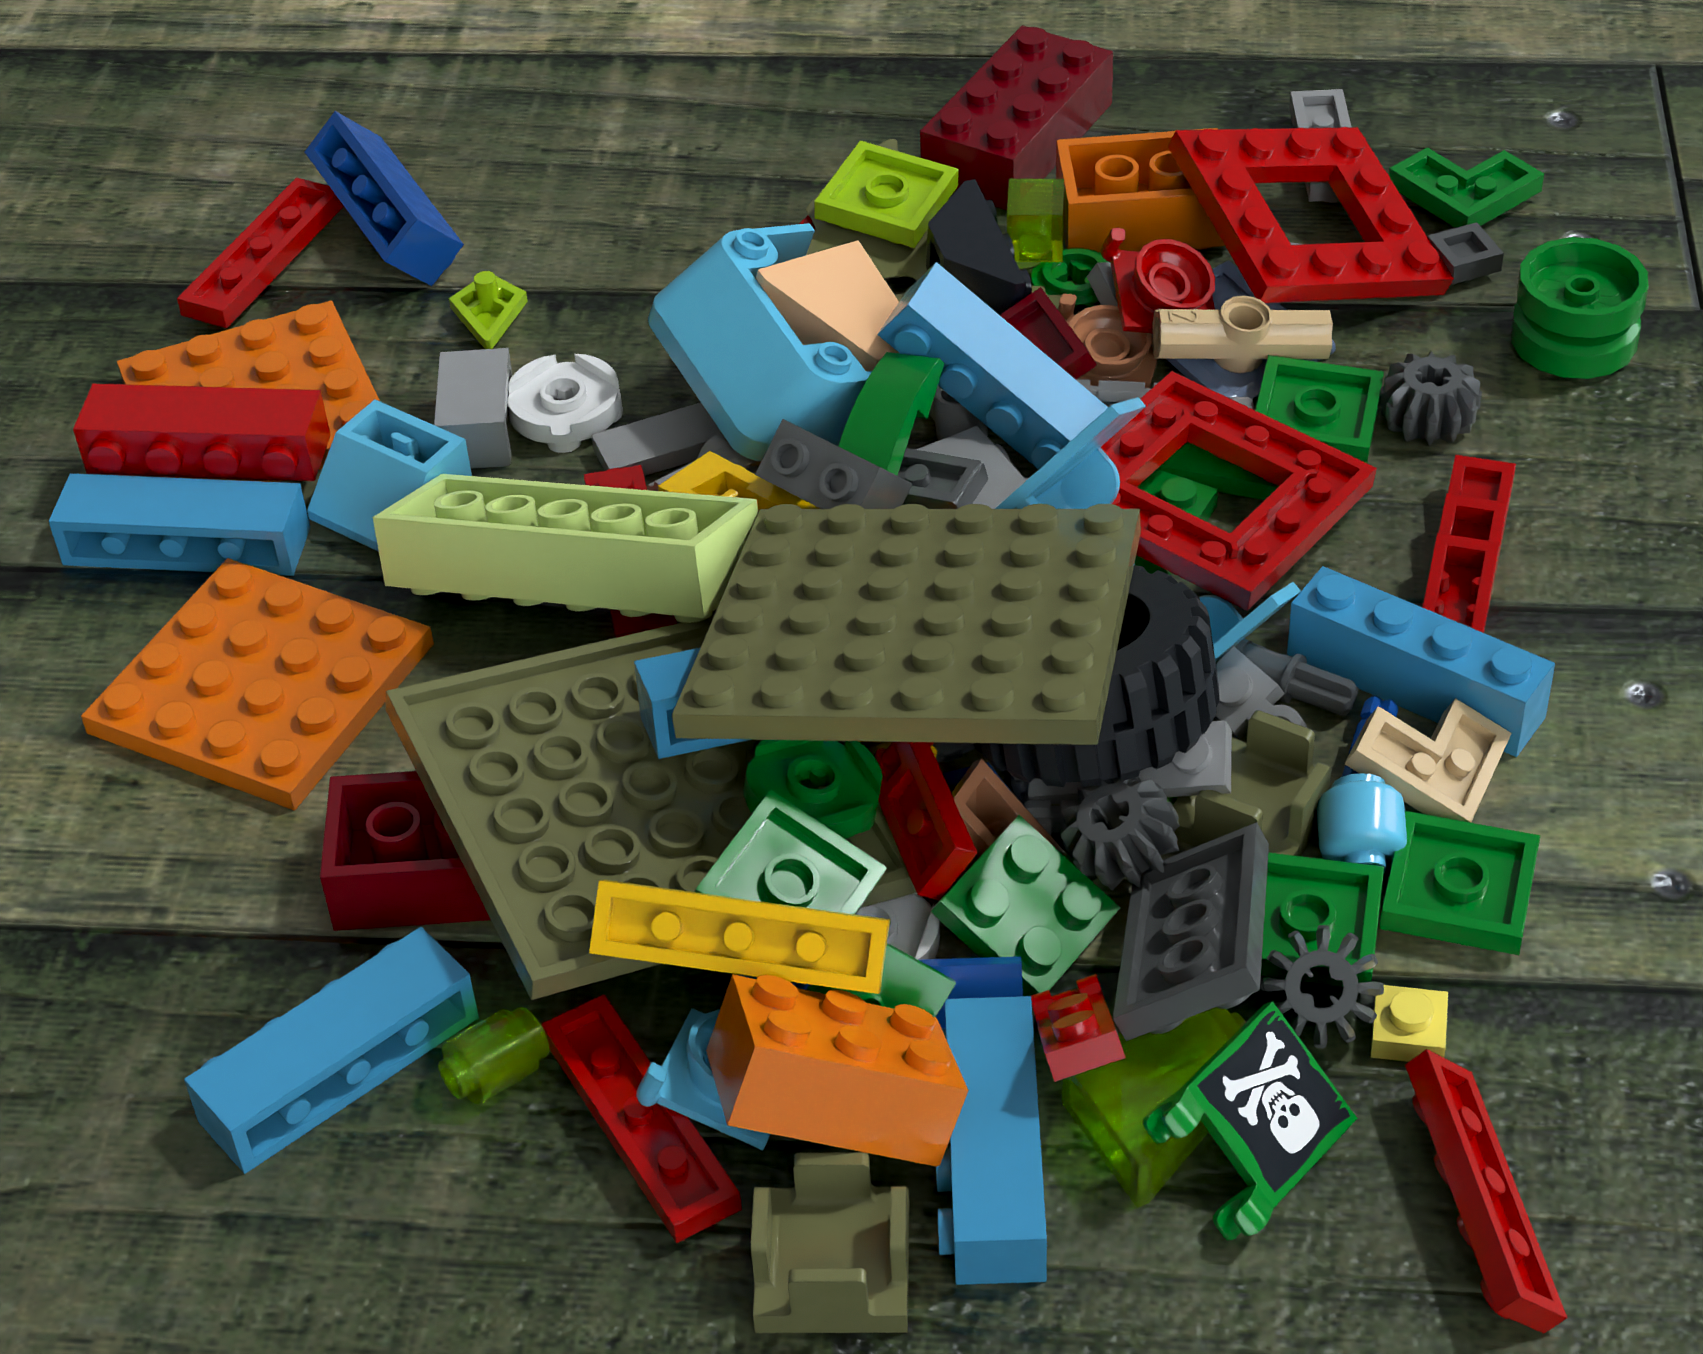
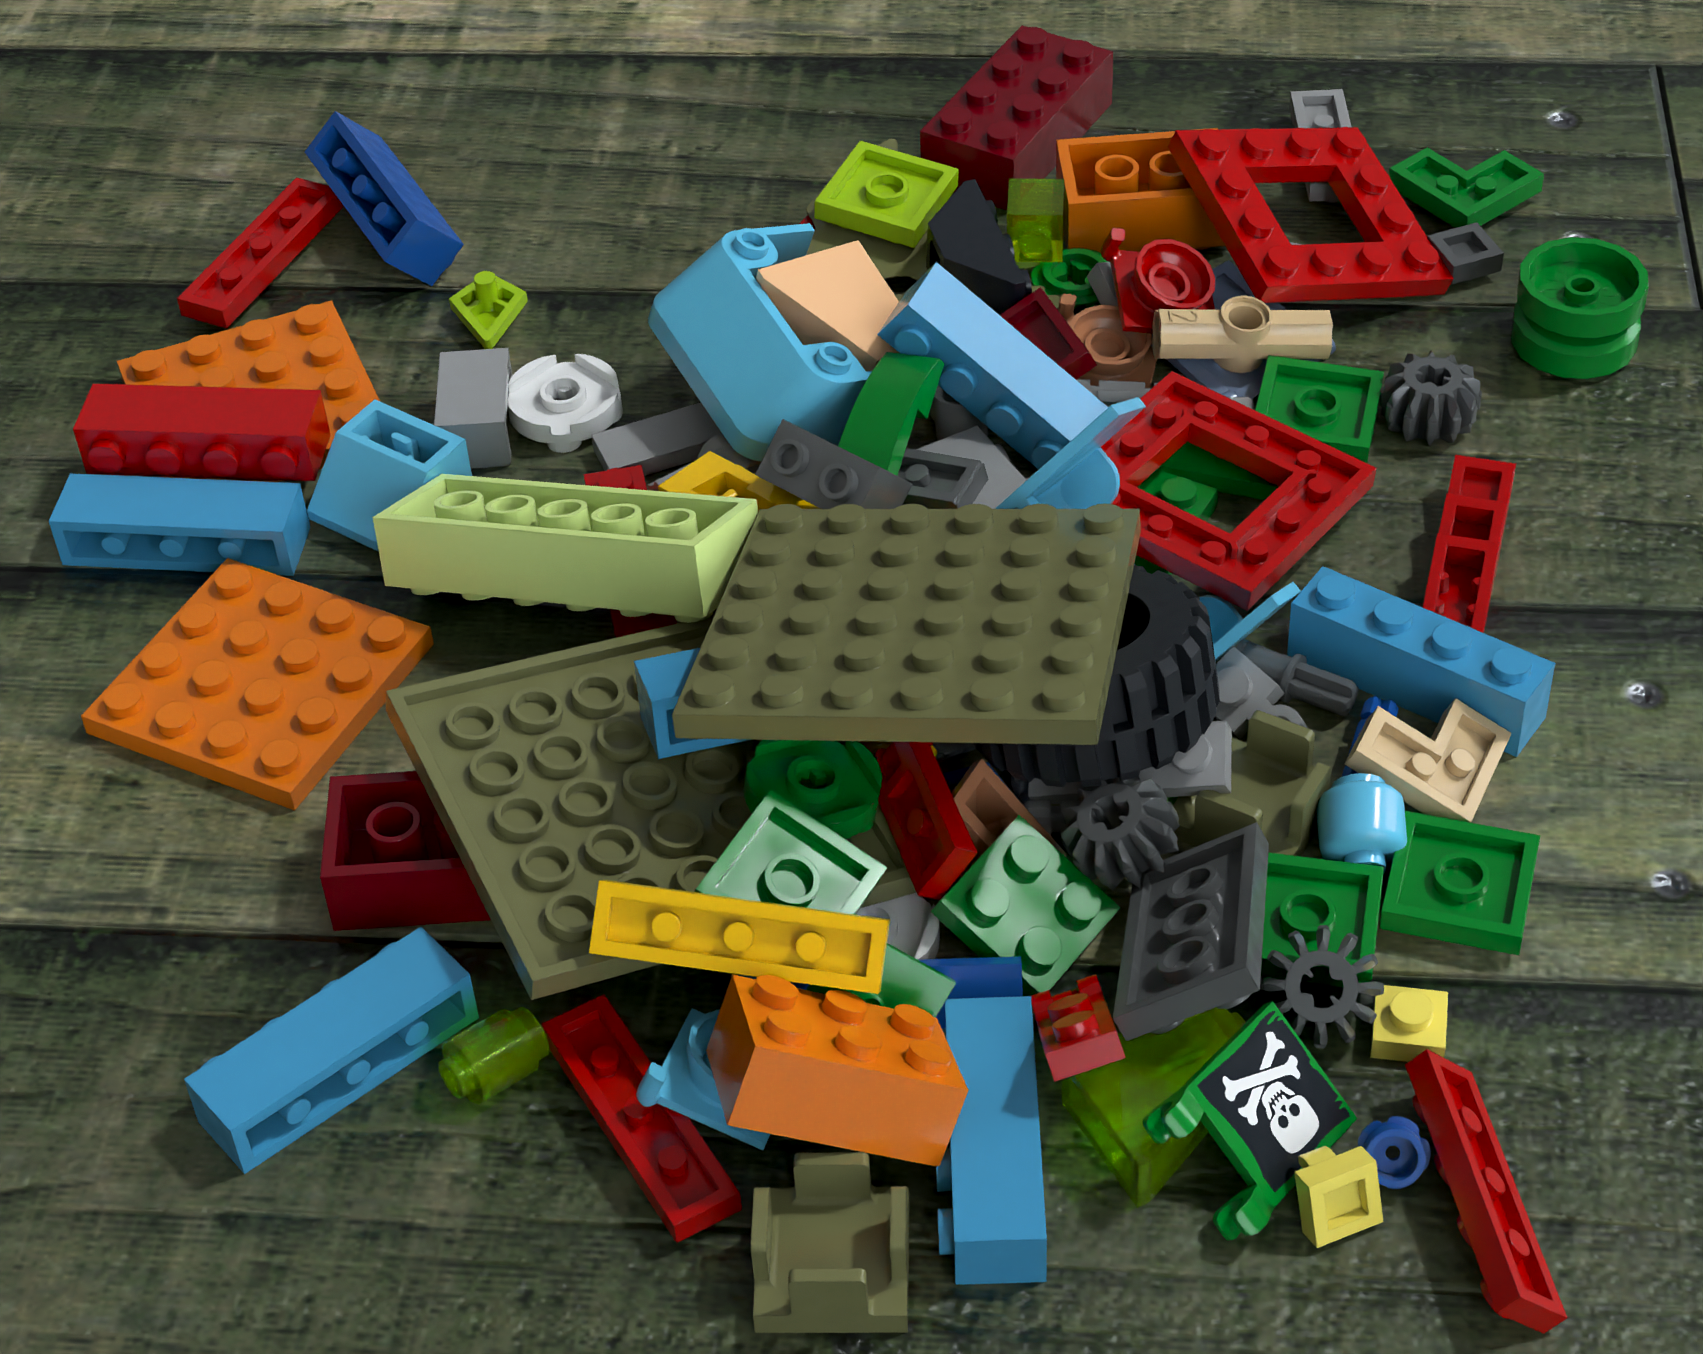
none -> light yellow tile [1295,1146,1383,1248]
none -> blue plate [1357,1116,1431,1189]

